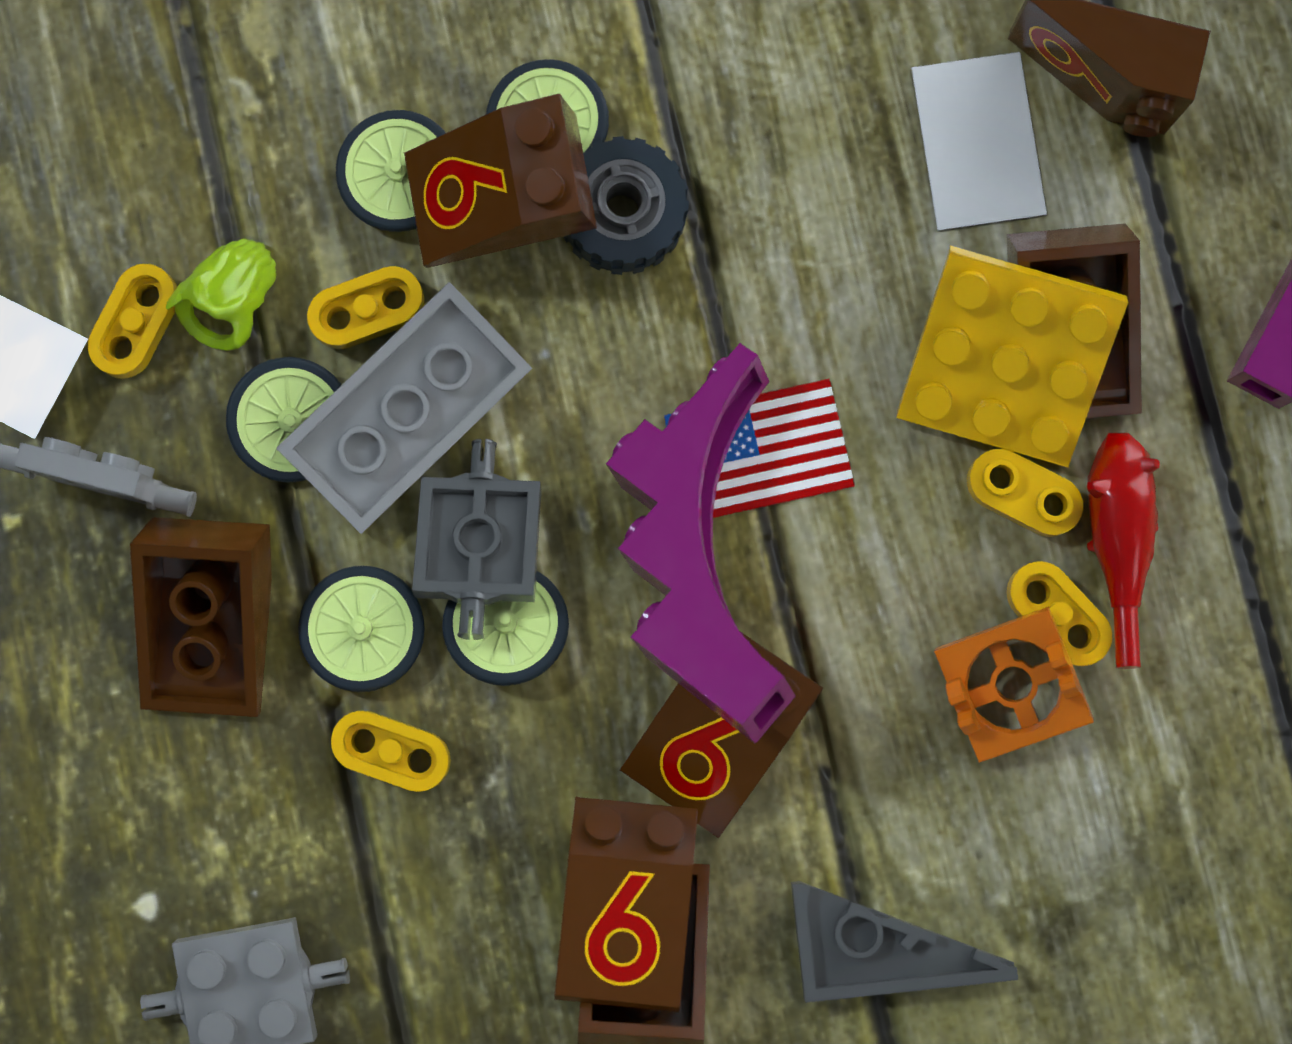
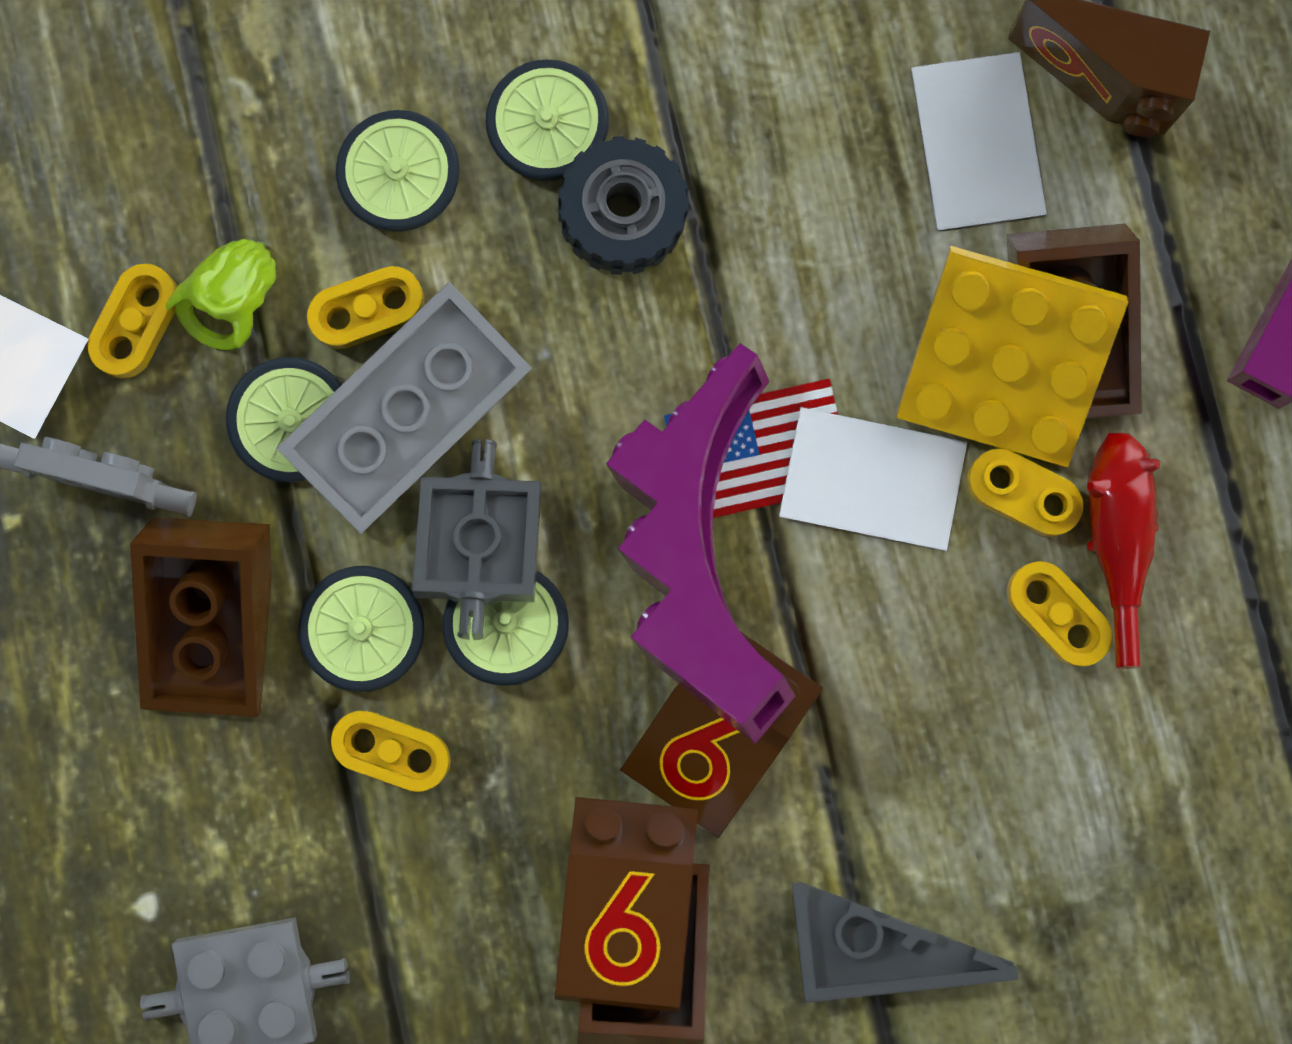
reddish brown slope [404,93,597,268] -> none
orange piece [934,606,1094,763] -> none
none -> white sticker [779,407,967,551]

